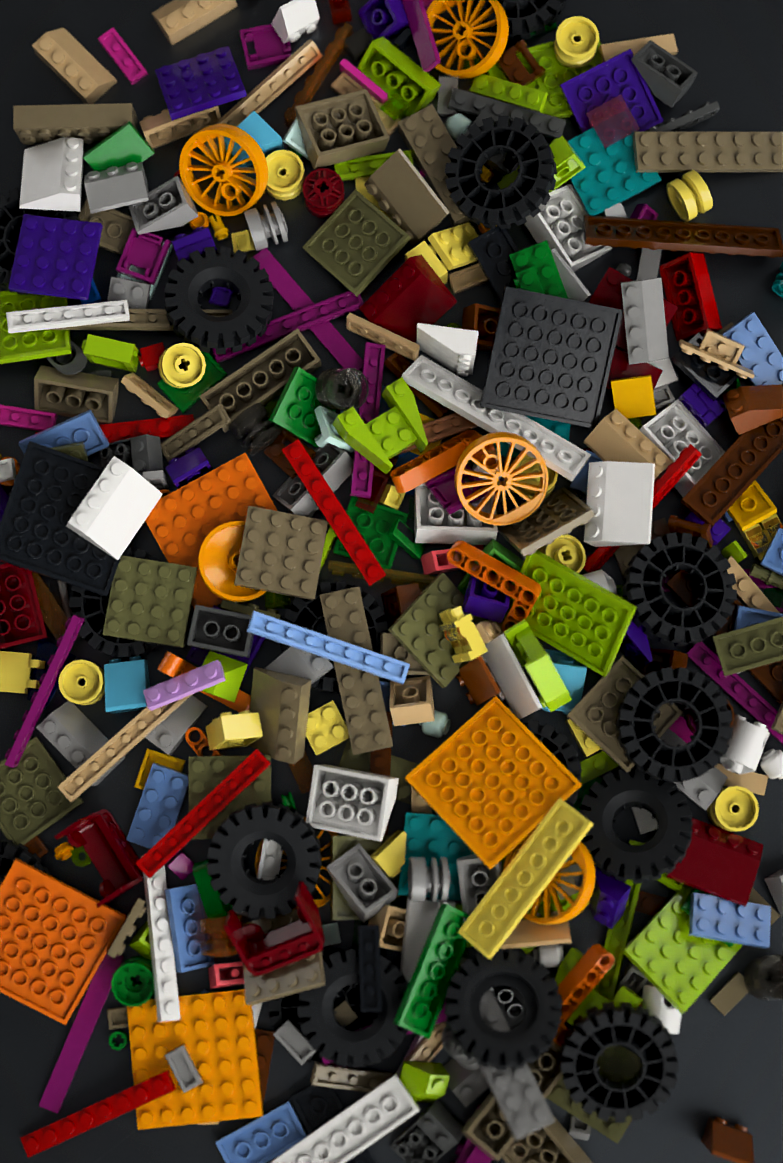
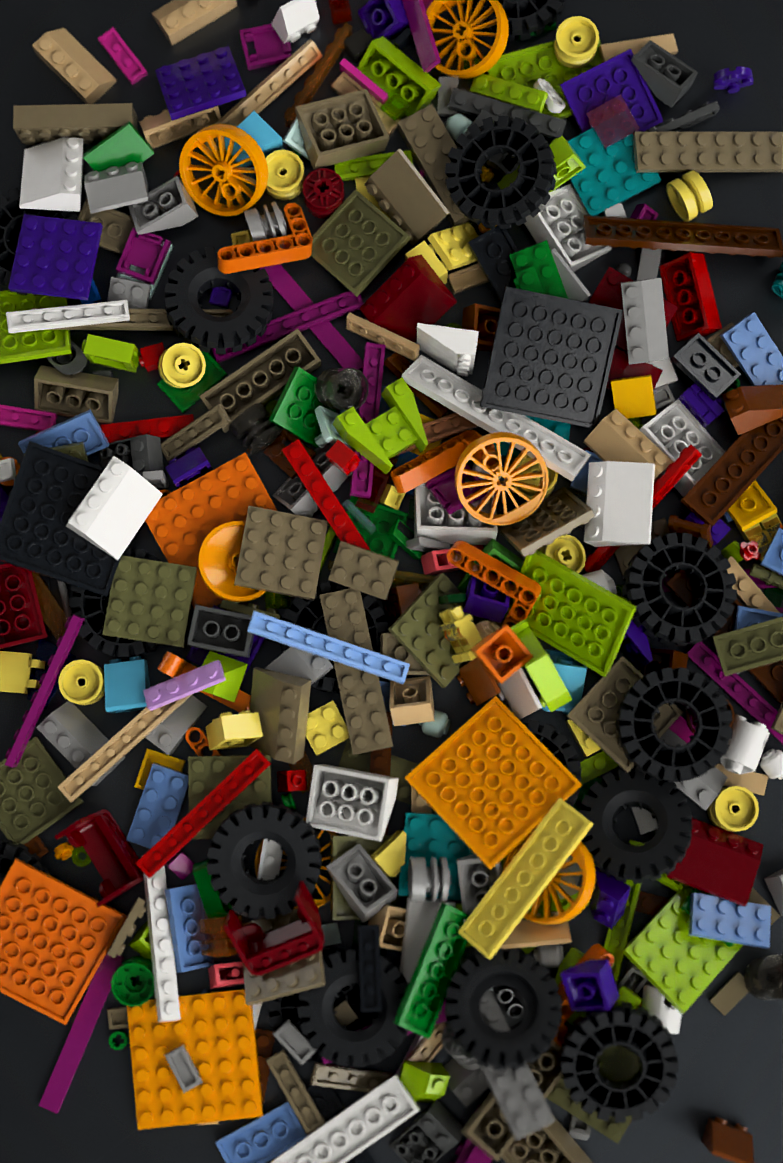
red plate [20,1070,177,1158] -> none
tan plate [121,372,179,419] -> none
dark purple brick [171,227,218,261] -> none
light orange plate [189,212,209,230] -> none
yellow pin [208,214,229,240] -> none
reddish brown plate [496,40,546,86] -> none
tan bracket [679,329,755,379] -> none
none -> orange beam [217,203,313,274]
none -> dark tan tile [266,1049,326,1134]
none -> red bracket [277,770,307,792]
none -> red brick [325,440,360,475]
none -> dark tan plate [328,541,399,600]
none -> clear light blue tile [342,500,376,535]
none -> light grey tile [406,536,450,553]
none -> dark green tile [439,593,467,605]
none -> orange slope [471,624,533,684]
none -> white plate [533,78,566,113]
none -> dark purple slope [561,960,619,1011]
none -> dark purple plate [713,66,753,93]
none -> red plate [740,540,761,561]

